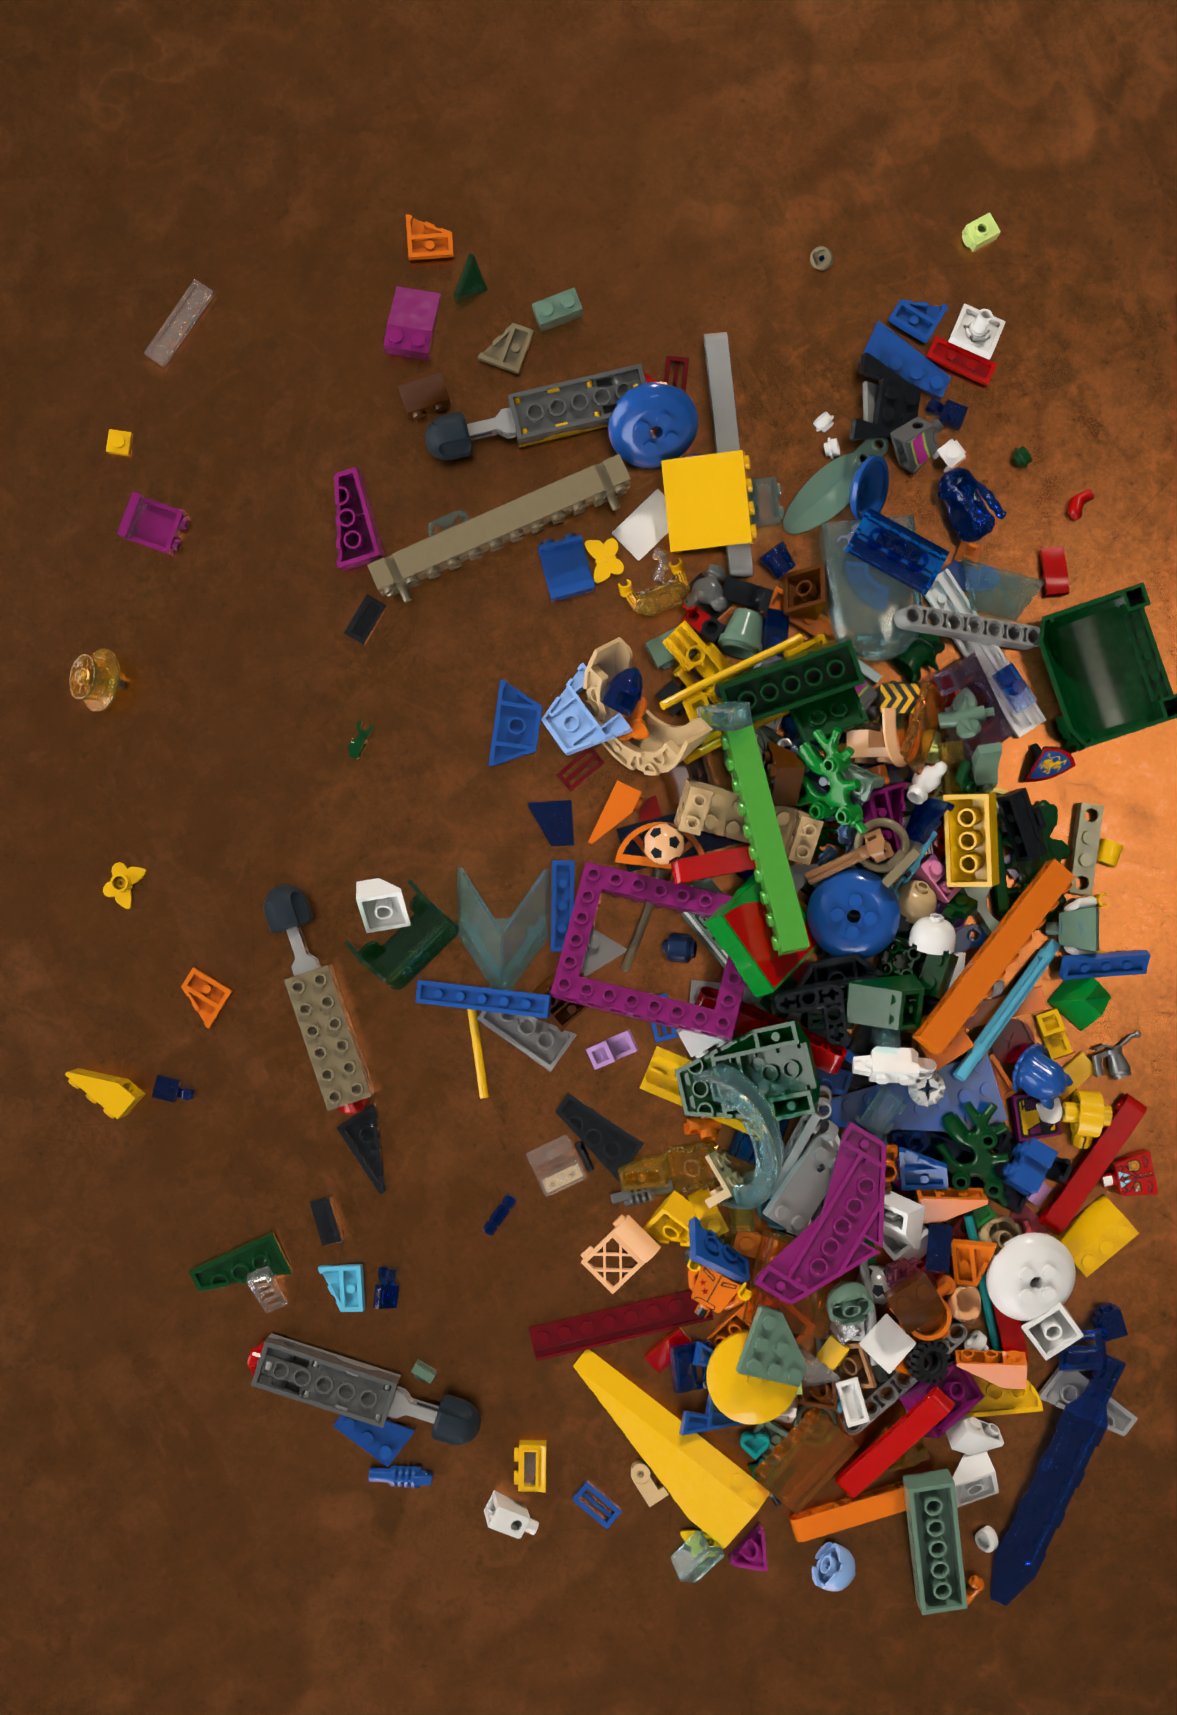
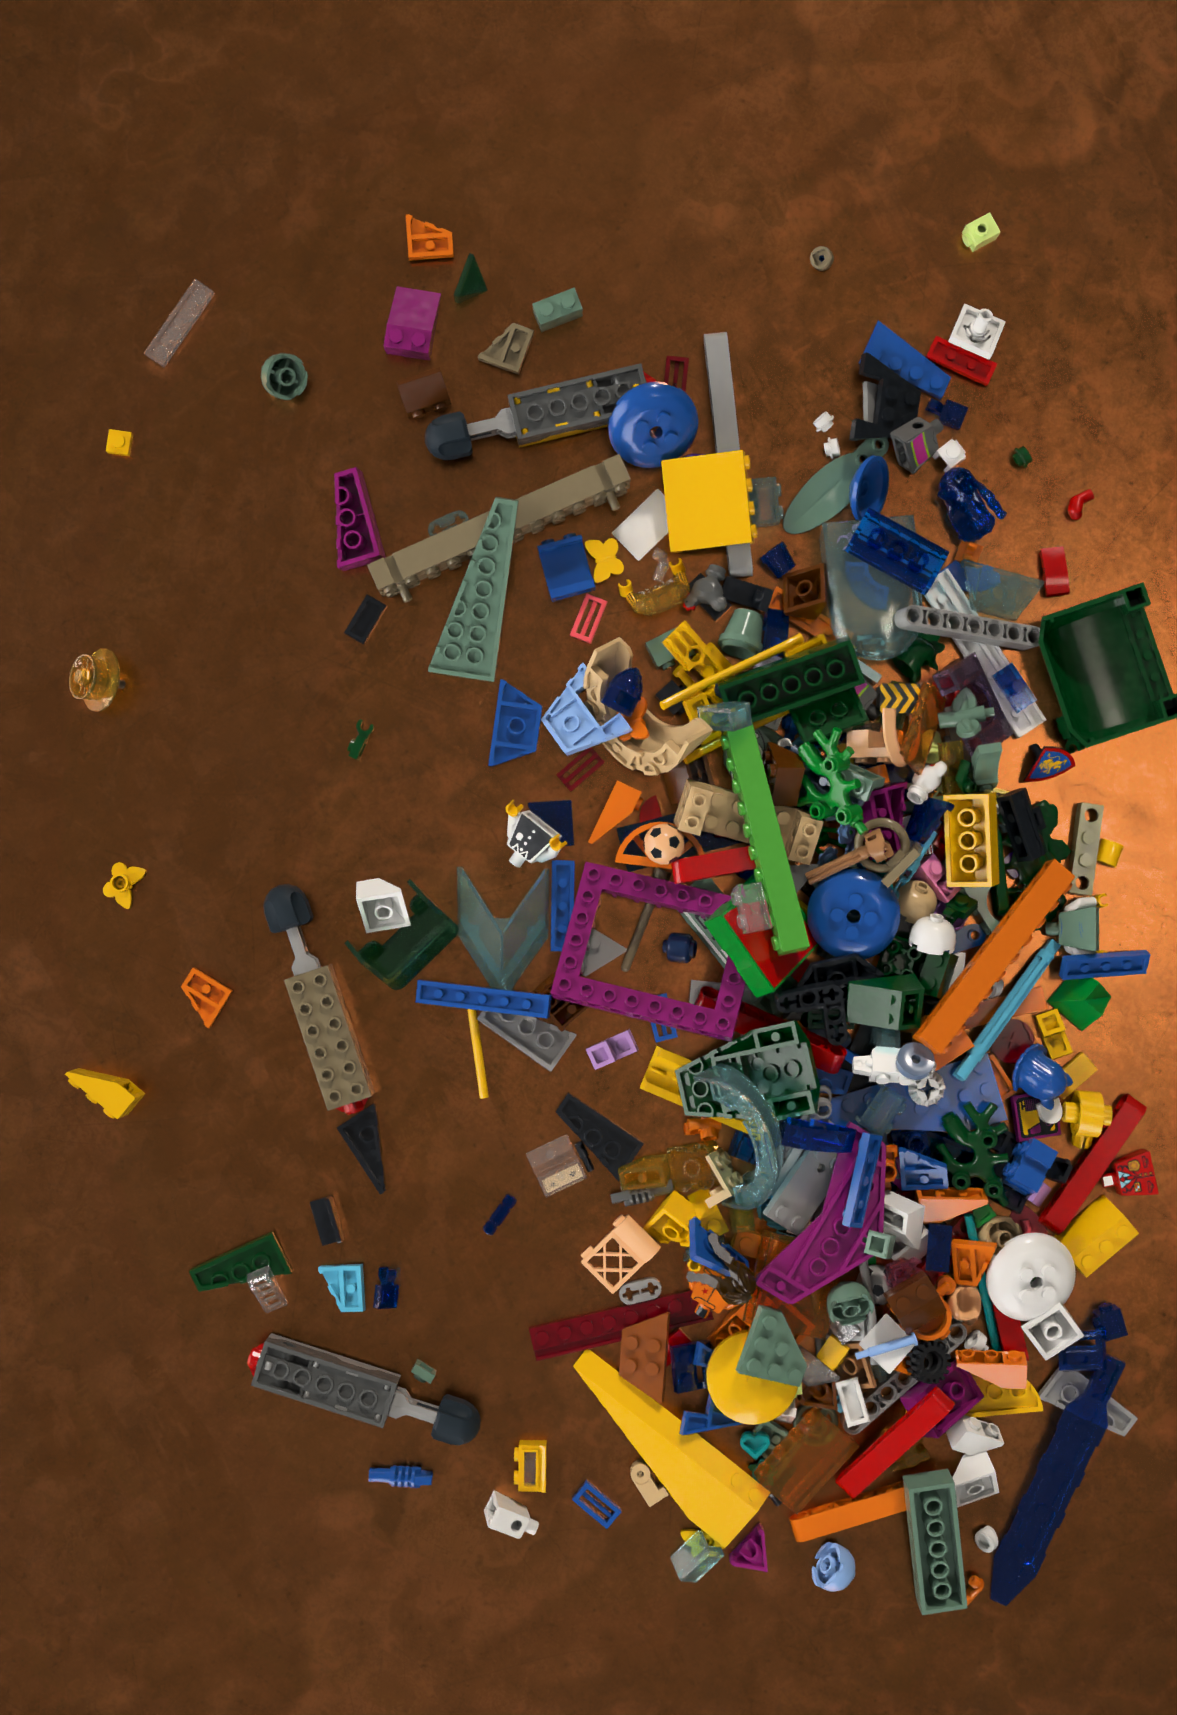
magenta panel [117,491,189,556] -> none
clear blue plate [152,1074,195,1103] -> none
blue wing [333,1415,416,1467] -> none
white slope [676,1029,729,1059] -> none
leg [681,607,726,646] -> none
blue wing [887,299,949,344] -> none
flat silver piece [1092,1031,1141,1080] -> none
none -> sand green cylinder [260,353,308,400]
none -> sand green wing [428,497,519,682]
none -> torso [506,800,567,868]
none -> coral tile [570,593,608,644]
none -> light grey beam [619,1277,662,1305]
none -> dark orange wing [619,1312,670,1403]
none -> dark brown hair [686,1233,757,1305]
none -> clear bracket [731,882,772,935]
none -> clear blue slope [781,1117,857,1153]
none -> blue plate [842,1132,883,1228]
none -> light blue piece [855,1332,918,1360]
none -> sand green slope [864,1230,896,1259]
none -> sand blue piece [896,1042,935,1080]

